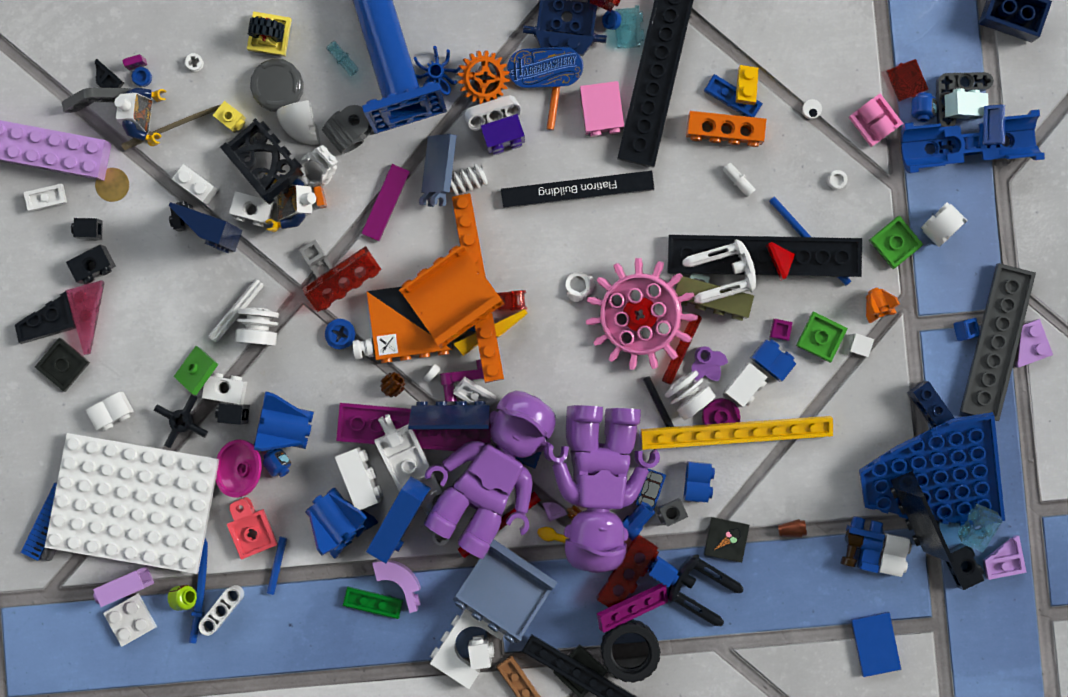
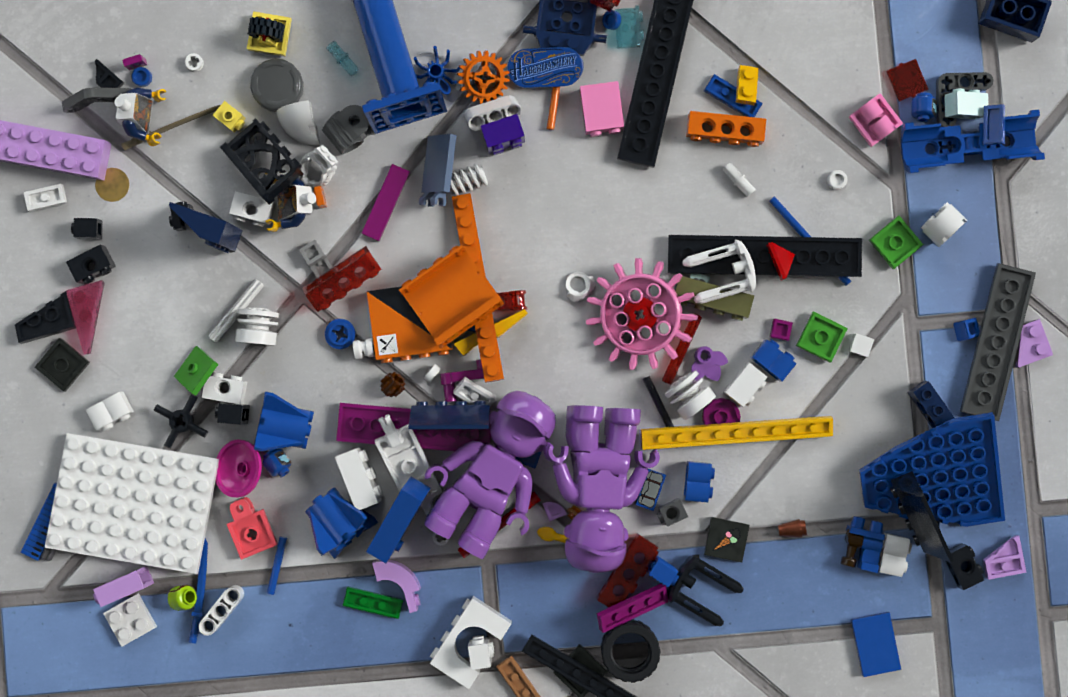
white brick [172,164,219,205] -> none
sand blue panel [453,540,557,643] -> none
black tile [501,170,654,208] -> none
blue piece [622,501,655,541] -> none
white tile [802,99,822,119] -> none
orange brick [866,288,900,323] -> none
clear light blue brick [958,504,1002,553] -> none

